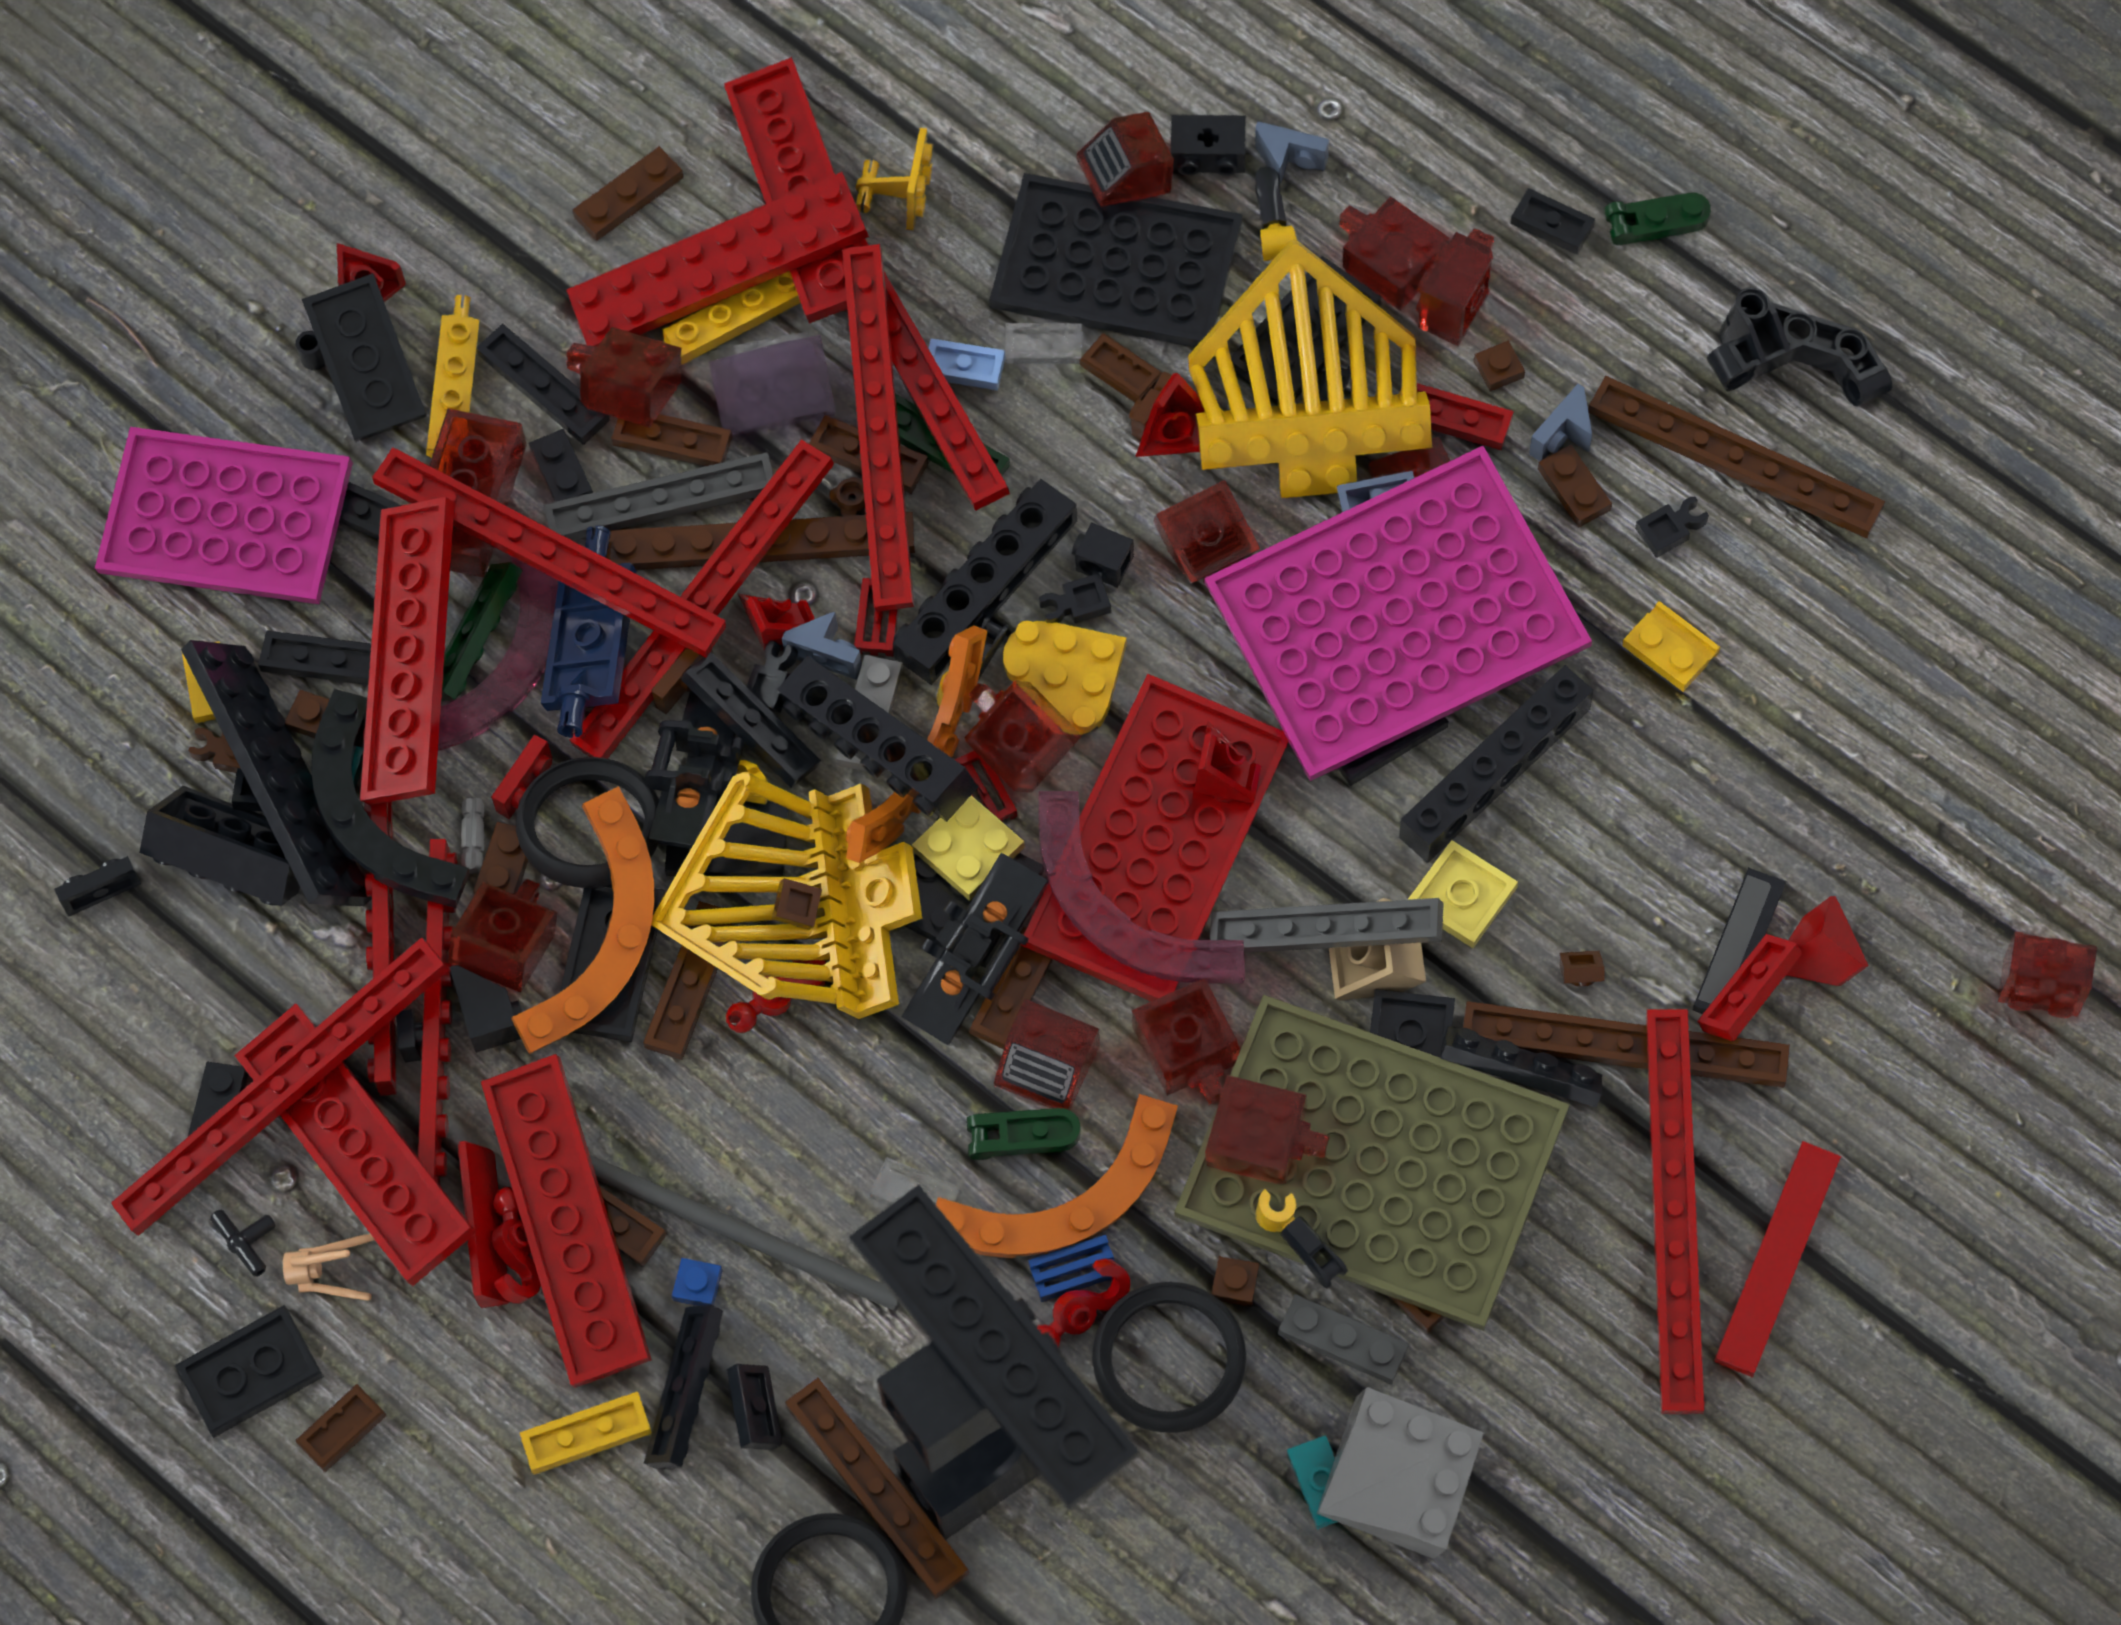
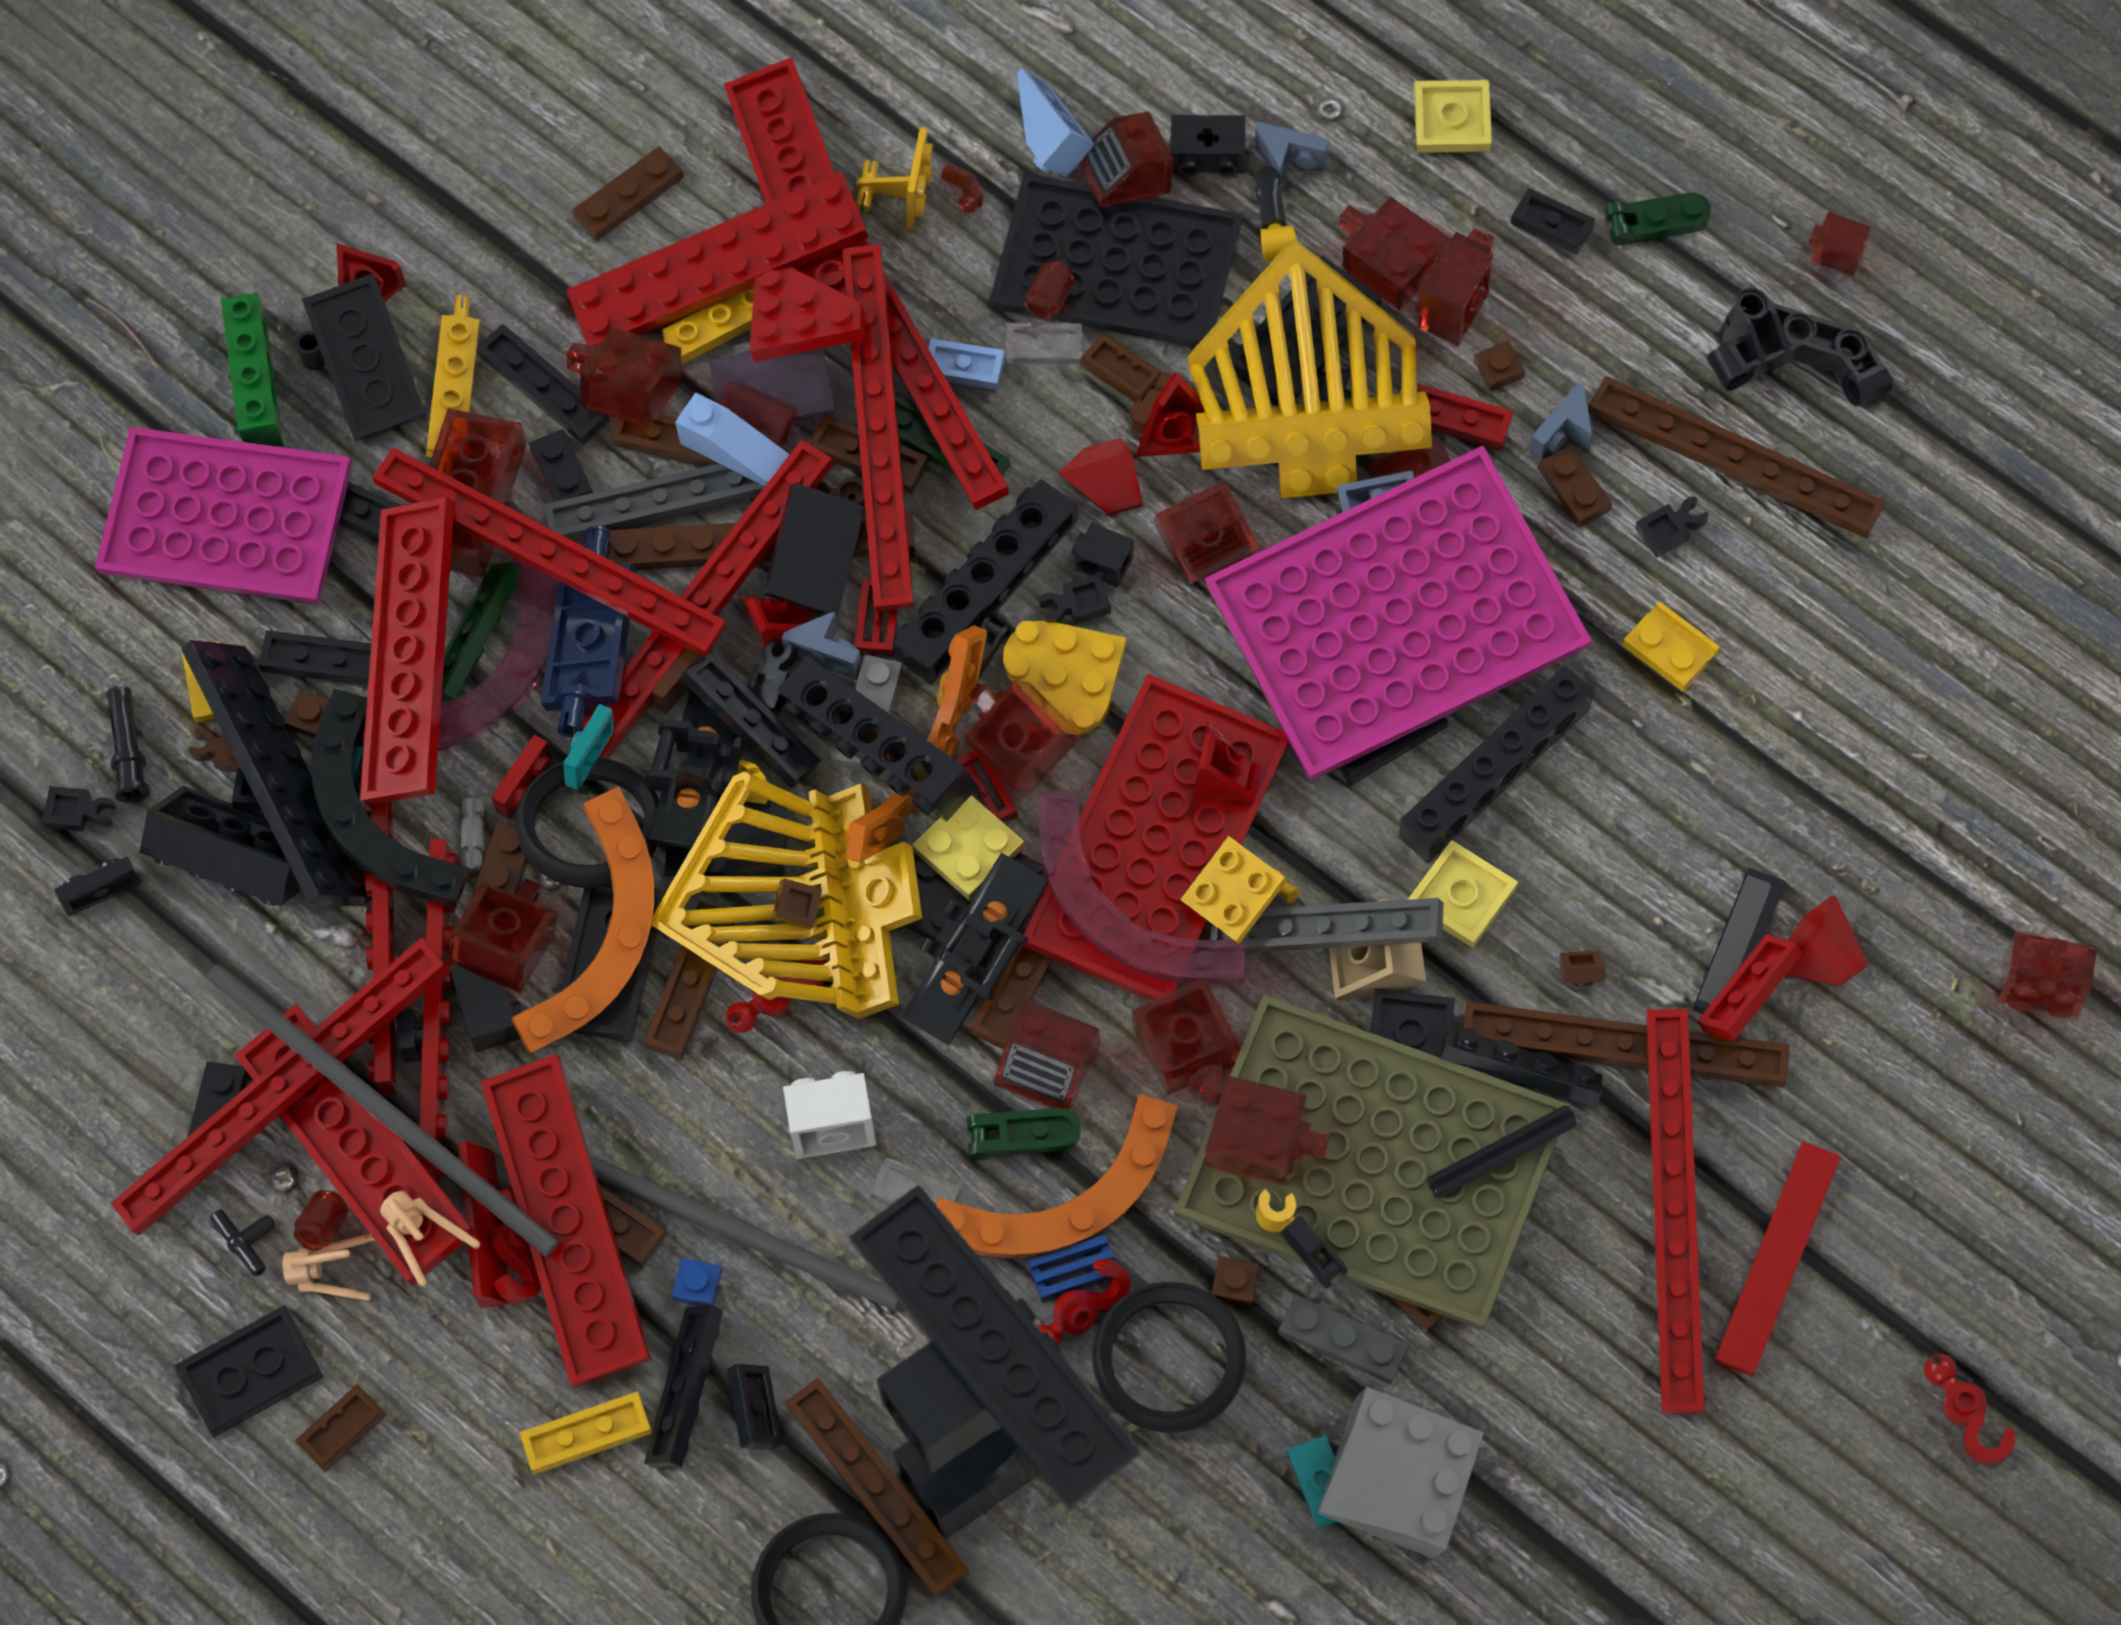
none -> black plate [42,786,116,832]
none -> black pin [106,686,151,803]
none -> dark grey piece [206,963,559,1257]
none -> green brick [221,292,284,446]
none -> clear red brick [294,1190,349,1251]
none -> light nougat plant [380,1191,480,1286]
none -> teal plate [563,704,614,790]
none -> light blue slope [675,392,790,487]
none -> clear red plate [720,381,797,445]
none -> red plate [749,267,865,362]
none -> black tile [763,483,865,617]
none -> white brick [783,1071,877,1159]
none -> clear red arm [941,164,984,214]
none -> light blue slope [1017,67,1095,178]
none -> clear red brick [1025,261,1075,319]
none -> red slope [1058,438,1143,516]
none -> yellow plate [1180,836,1300,944]
none -> light yellow plate [1414,80,1492,153]
none -> black axle [1427,1105,1577,1198]
none -> clear red brick [1808,212,1871,276]
none -> red piece [1924,1353,2015,1466]

